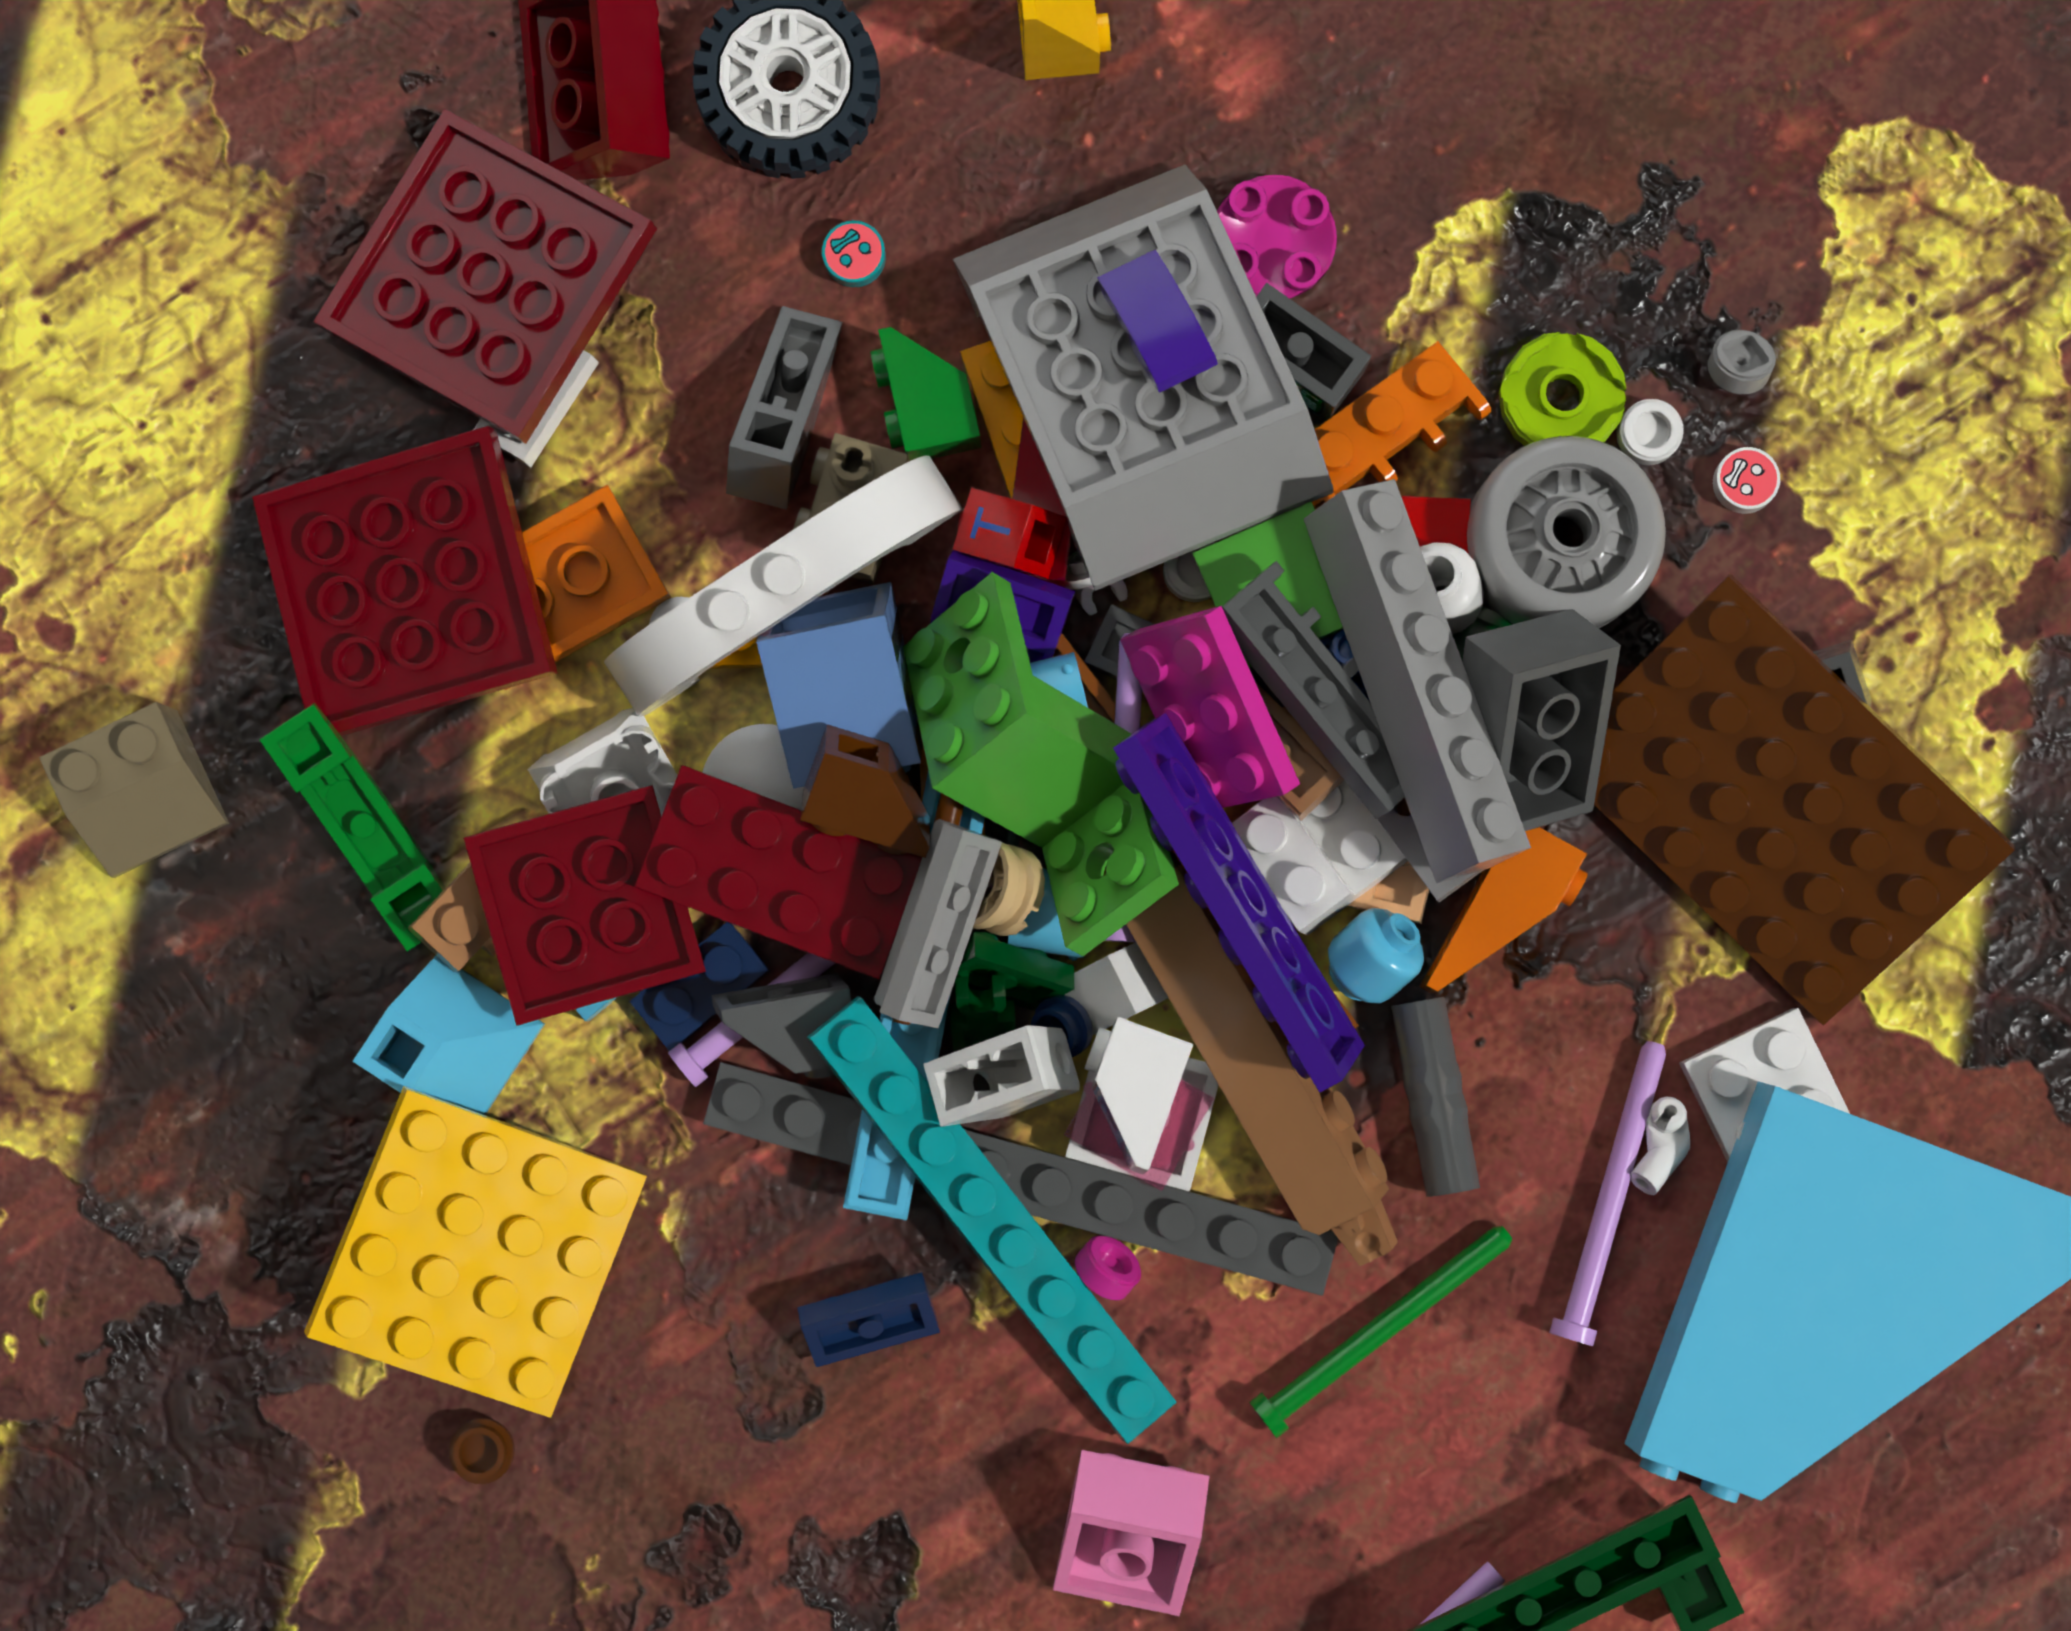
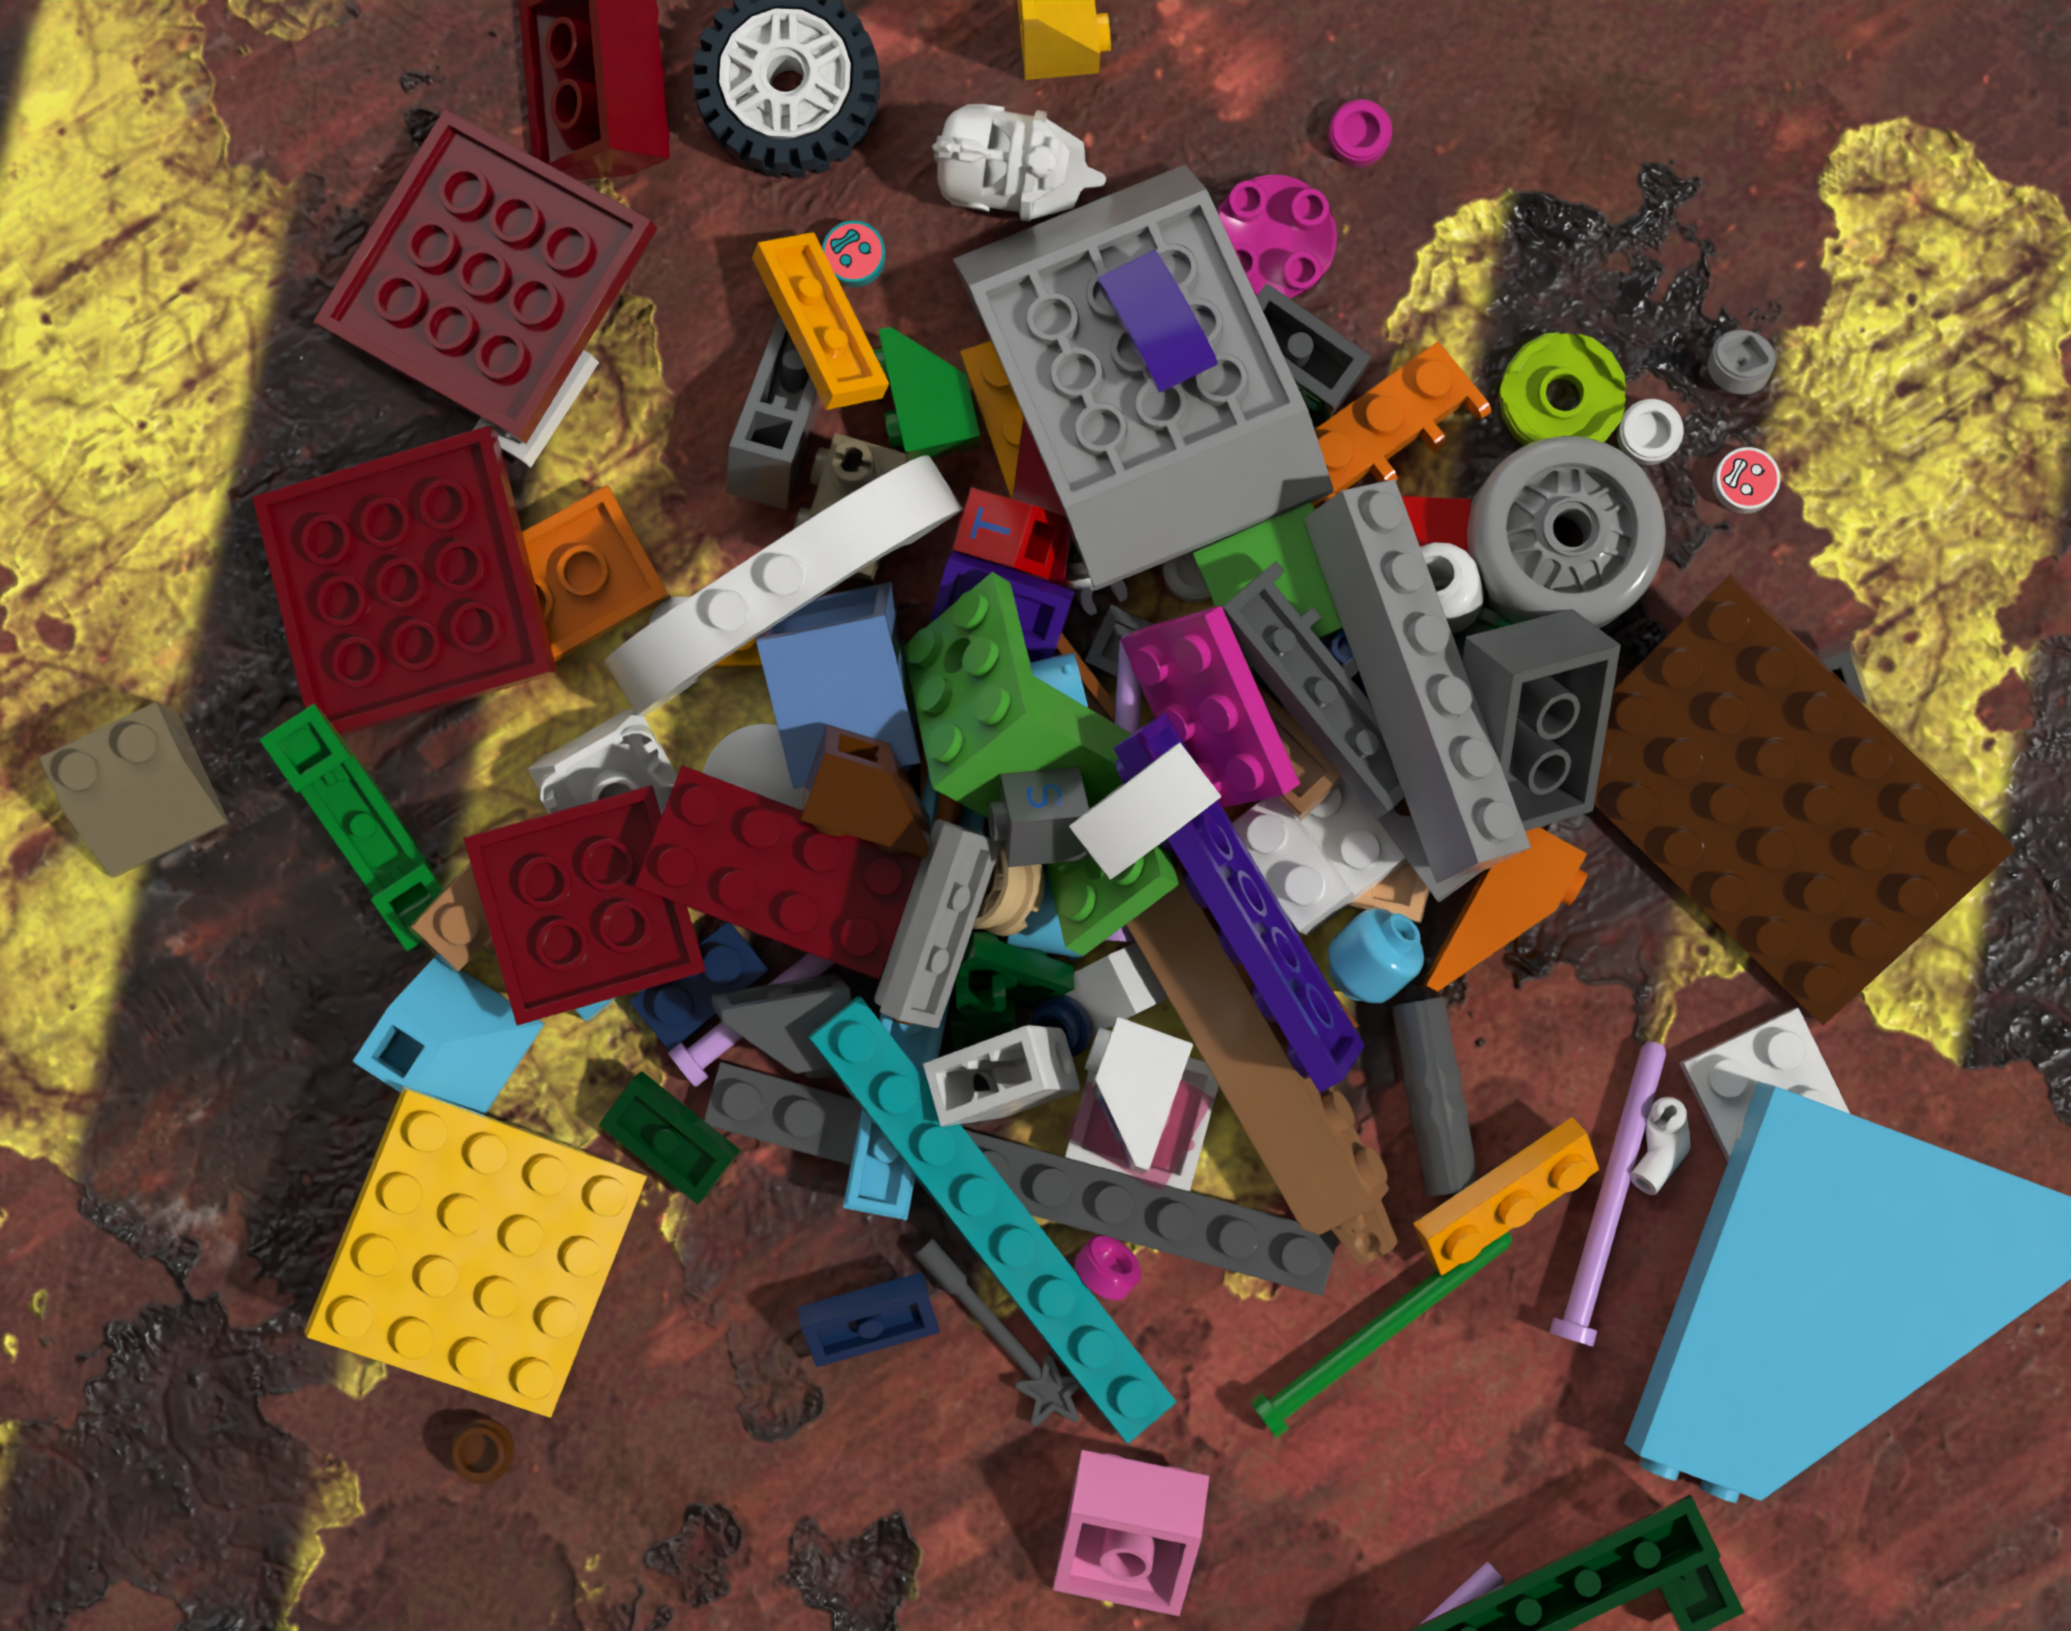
none -> dark green plate [598,1071,741,1205]
none -> light orange plate [752,232,889,410]
none -> dark grey piece [914,1238,1080,1426]
none -> white helmet [932,104,1106,222]
none -> dark grey brick [988,767,1089,867]
none -> white slope [1068,743,1222,880]
none -> dark pink tile [1328,99,1392,167]
none -> light orange plate [1413,1117,1599,1276]

